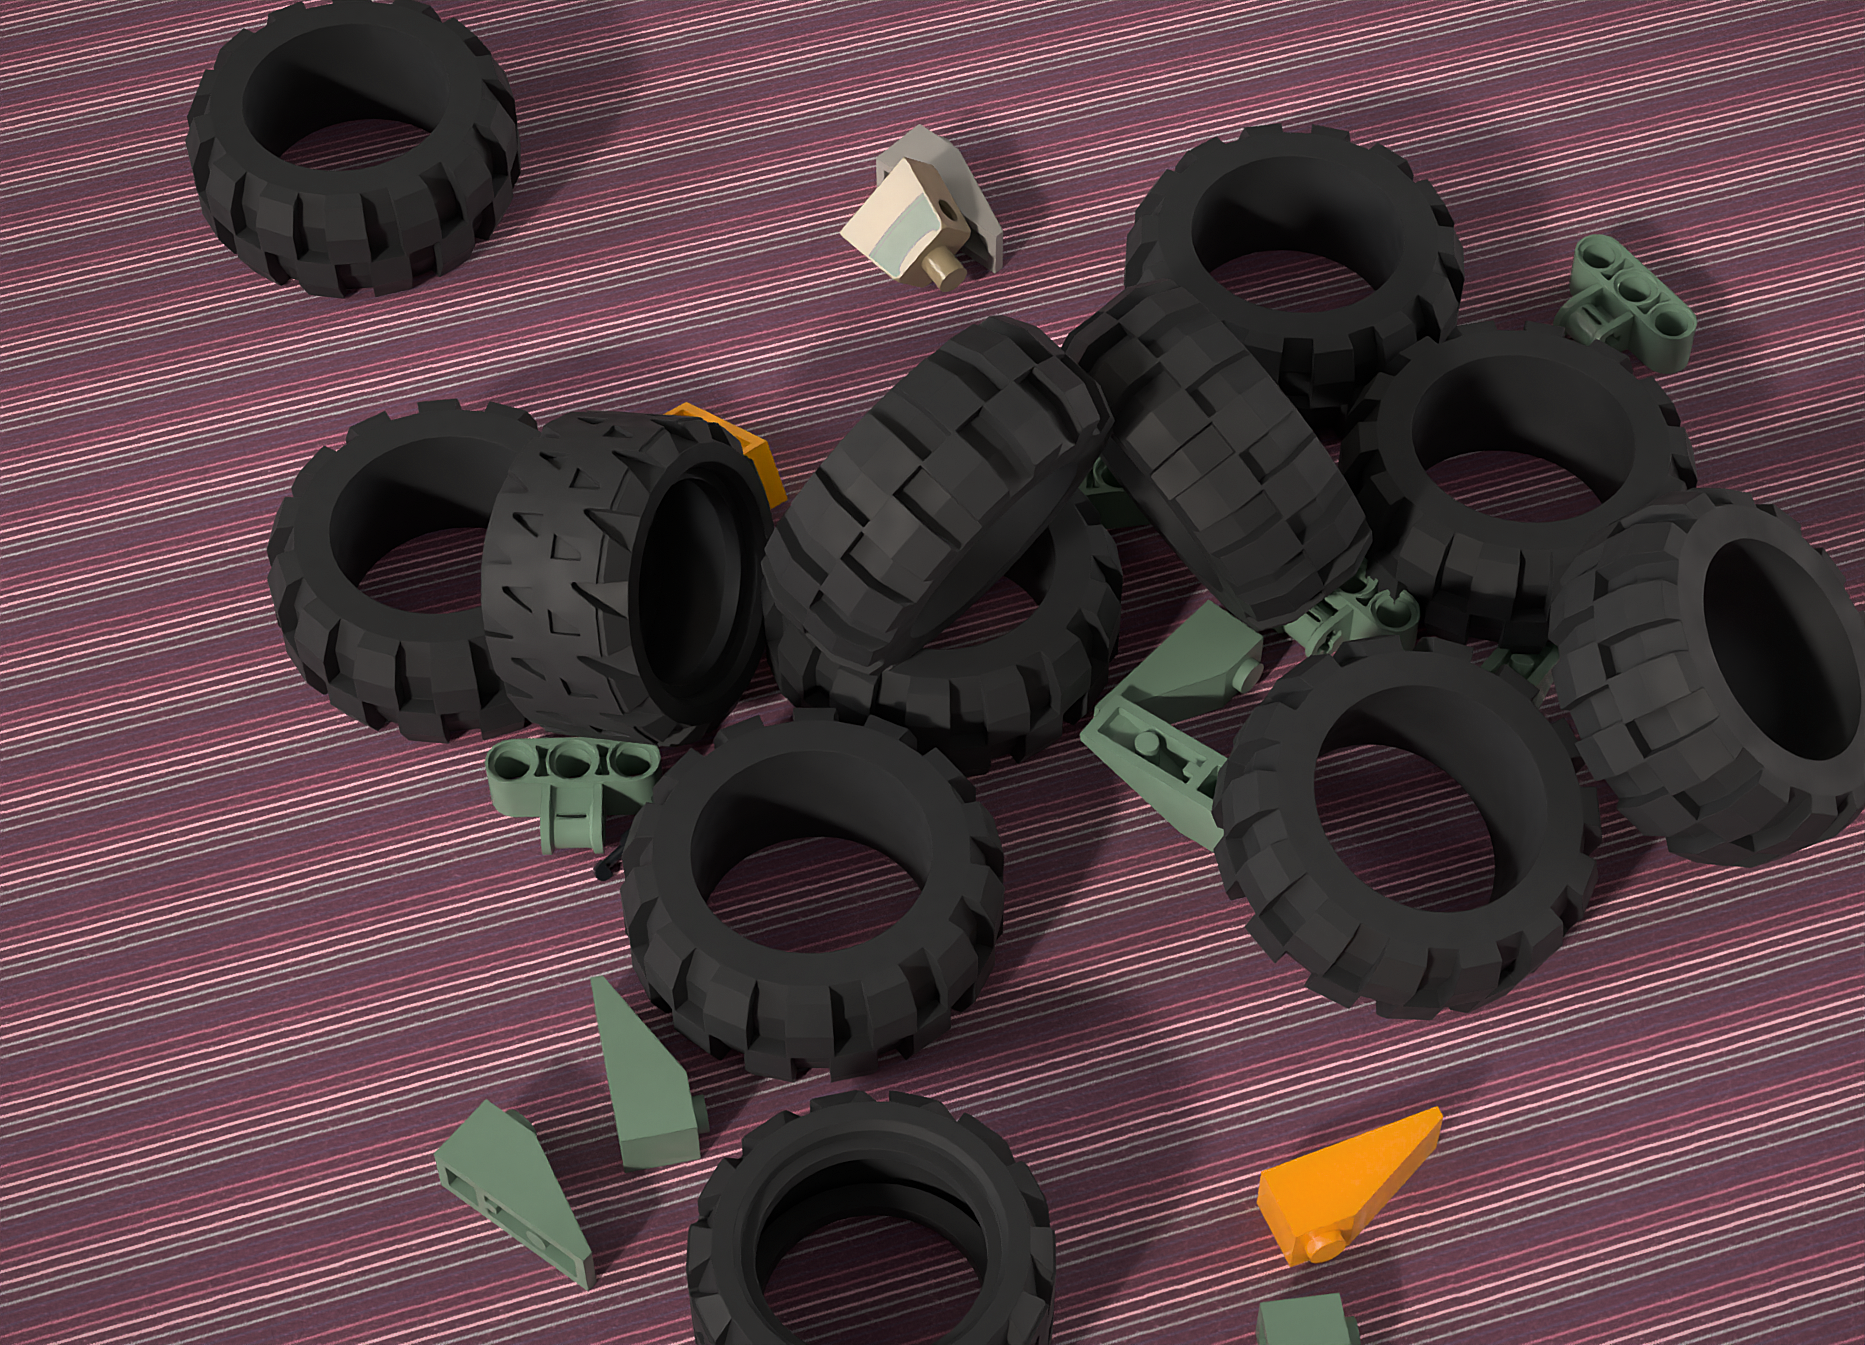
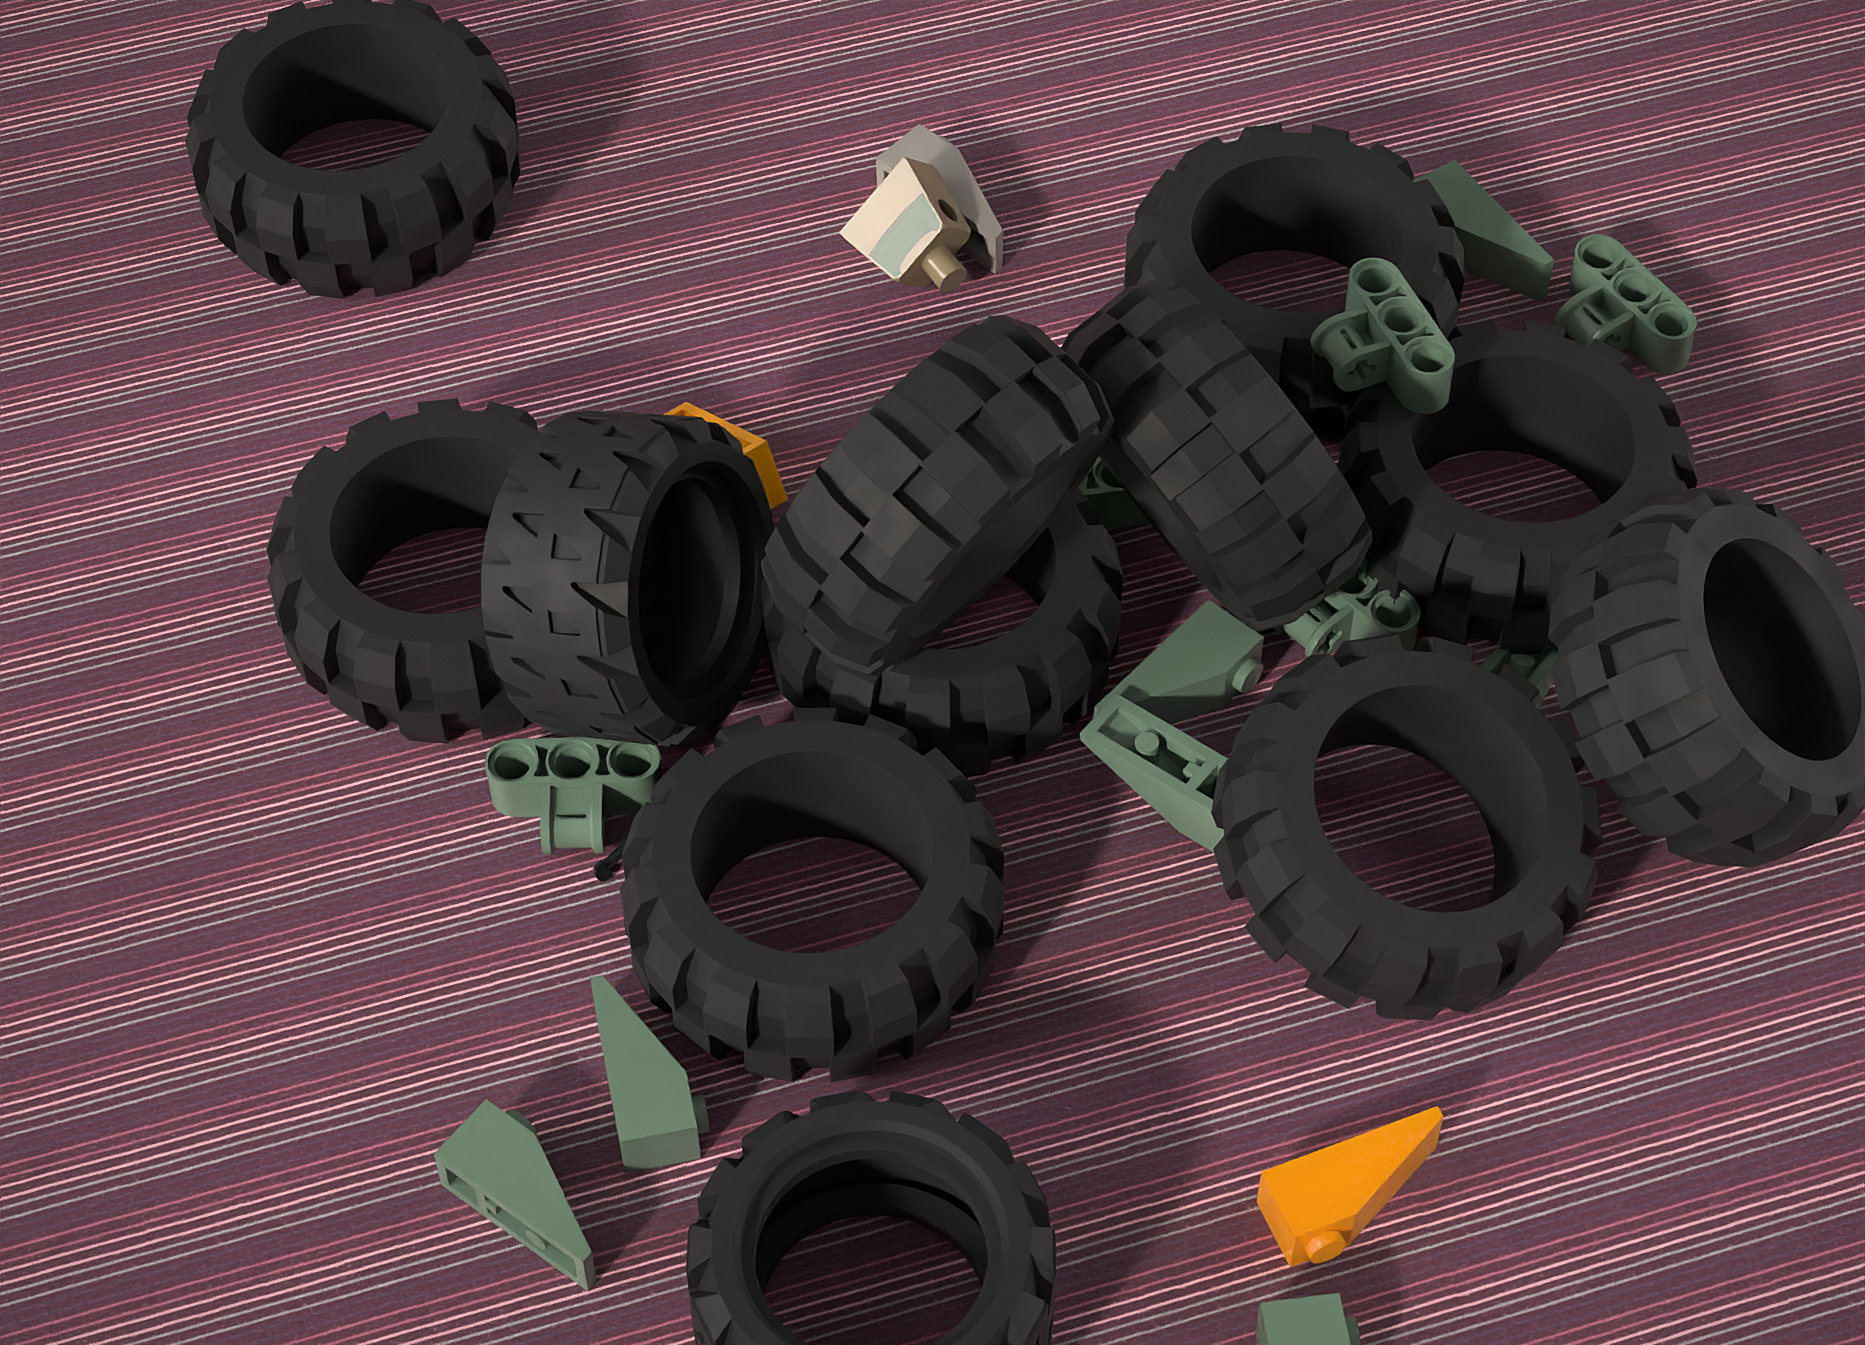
none -> sand green piece [1310,258,1455,414]
none -> sand green slope [1413,160,1554,301]

